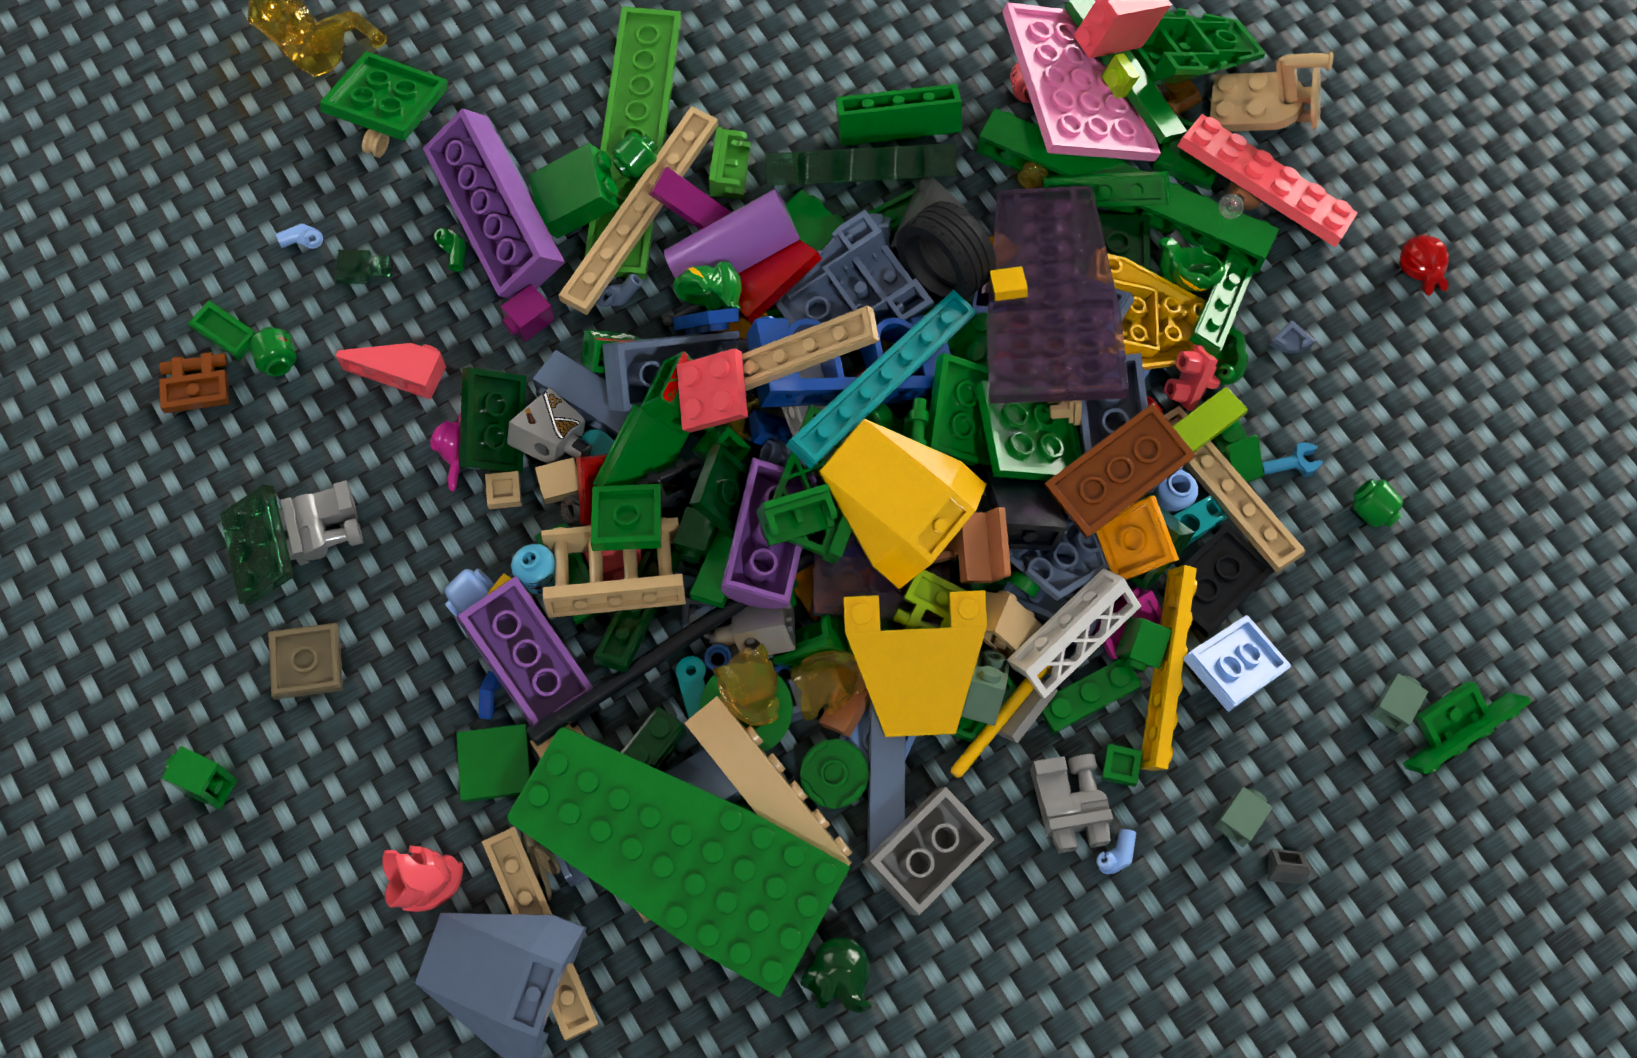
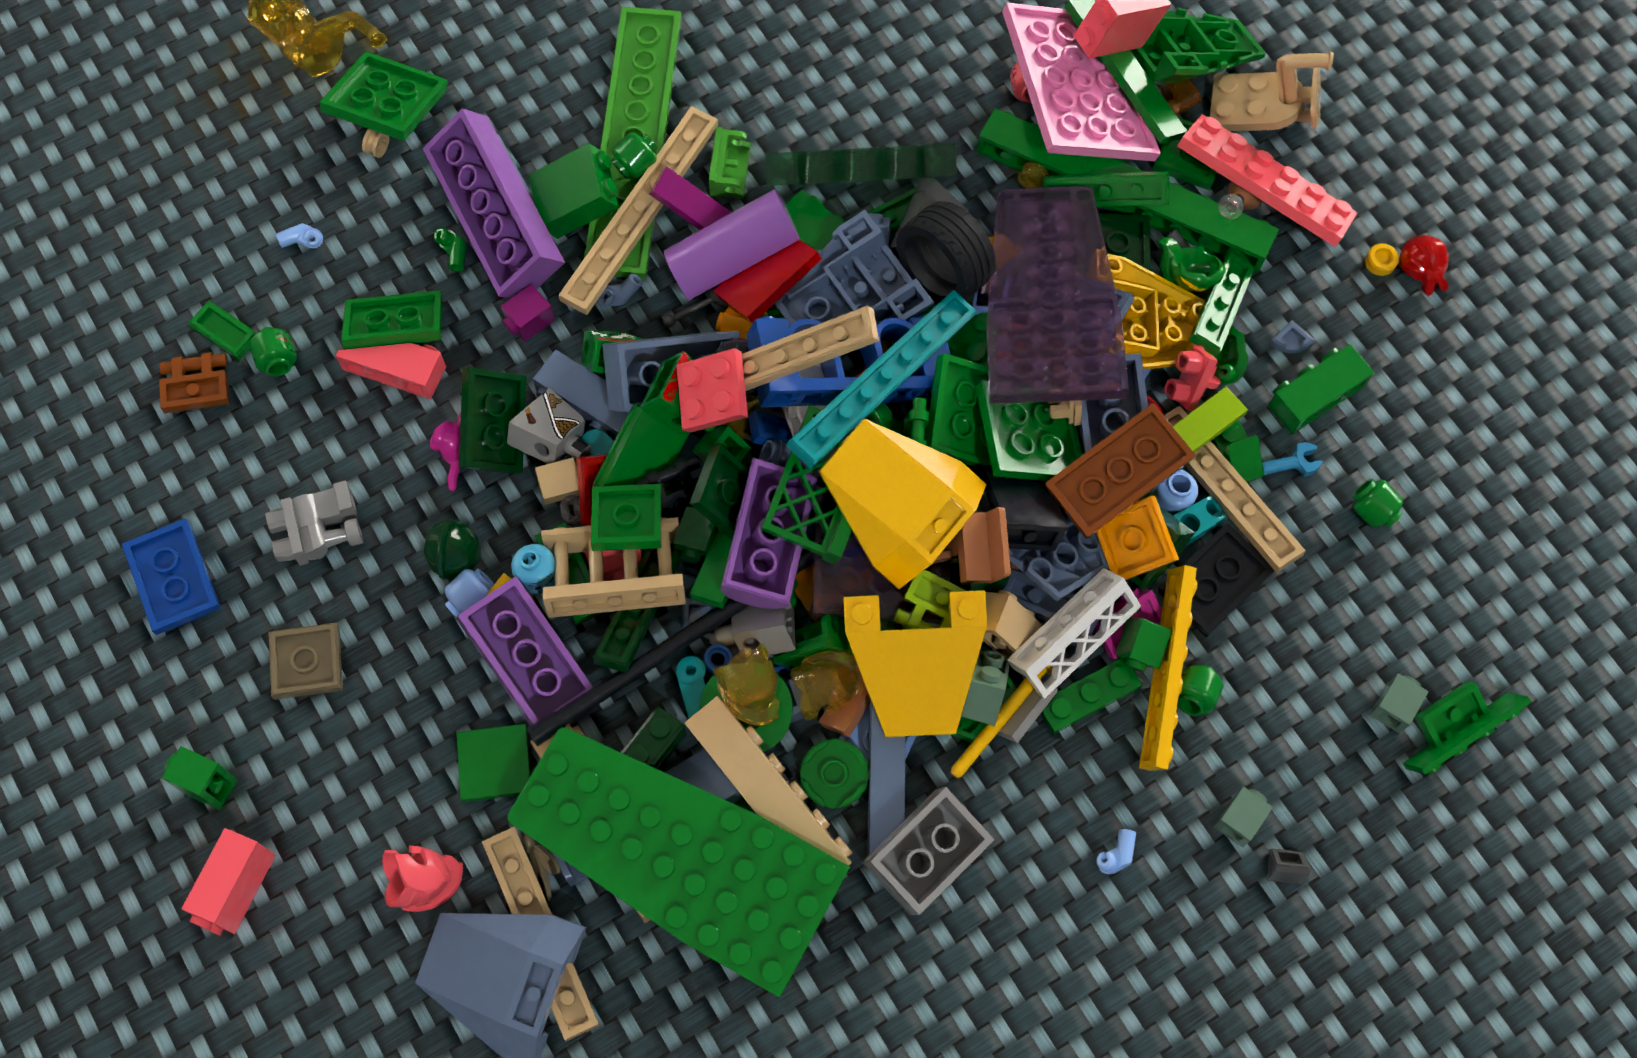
clear green plate [220,484,294,605] -> none
clear green plate [334,250,393,284] -> none
blue tile [479,671,500,720] -> none
tan plate [485,471,522,510] -> none
green hair [673,261,742,312] -> none
blue plate [673,308,740,335] -> none
green hinge [756,483,838,547] -> none
dark green hair [800,937,873,1013] -> none
green brick [836,83,962,146] -> none
yellow tile [990,266,1028,301] -> none
green tile [1005,570,1040,599] -> none
light grey hips [1030,754,1113,854] -> none
lime plate [1101,53,1140,99] -> none
green plate [1101,744,1142,787] -> none
light blue tile [1183,615,1291,712] -> none
none -> blue plate [122,518,221,635]
none -> coral brick [181,828,276,936]
none -> green plate [341,290,443,350]
none -> dark green helmet [424,520,481,581]
none -> green head [1177,665,1224,716]
none -> green brick [1268,344,1375,435]
none -> yellow tile [1365,243,1399,276]

